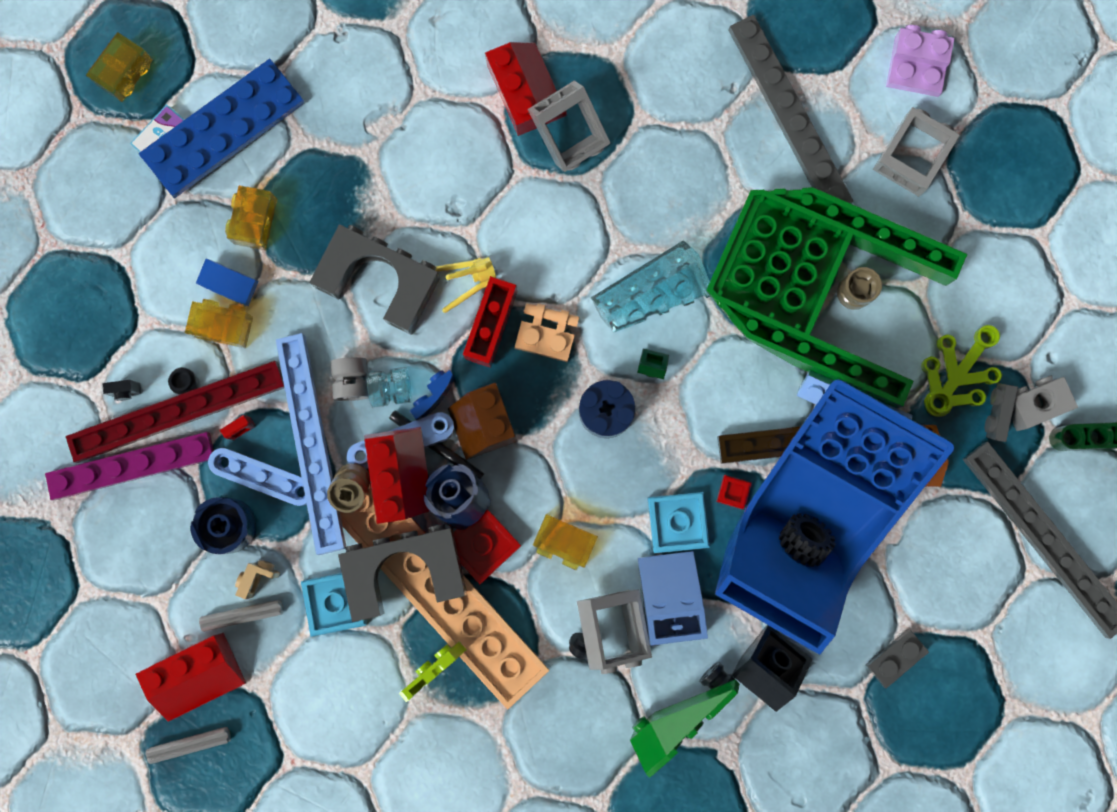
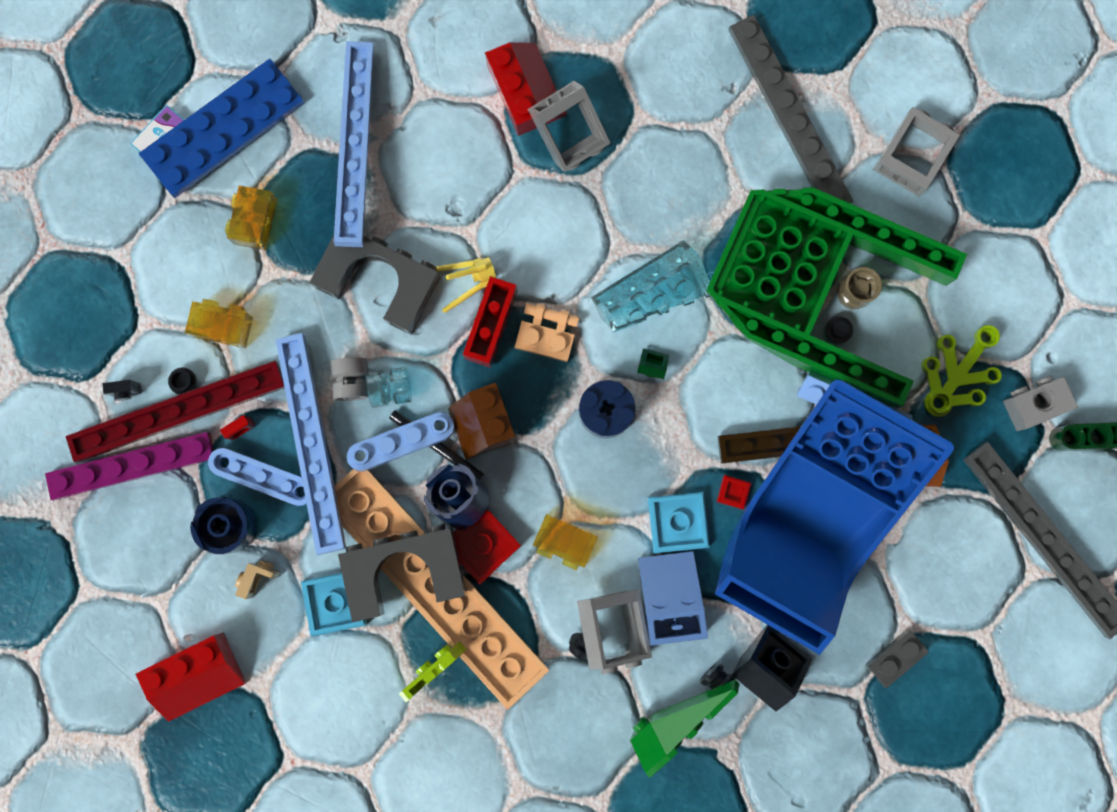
clear yellow brick [86,32,153,102] -> none
light grey axle [146,727,231,764] -> none
blue slope [196,258,259,306] -> none
light grey axle [199,600,283,632] -> none
dark tan wheel [327,463,371,513] -> none
red slope [364,427,430,524] -> none
blue slope [409,370,455,420] -> none
black tyre [779,513,836,567] -> none
lavender plate [886,25,954,97] -> none
dark grey plate [985,383,1018,442] -> none
none -> light blue plate [334,41,374,247]
none -> black plate [825,316,853,344]

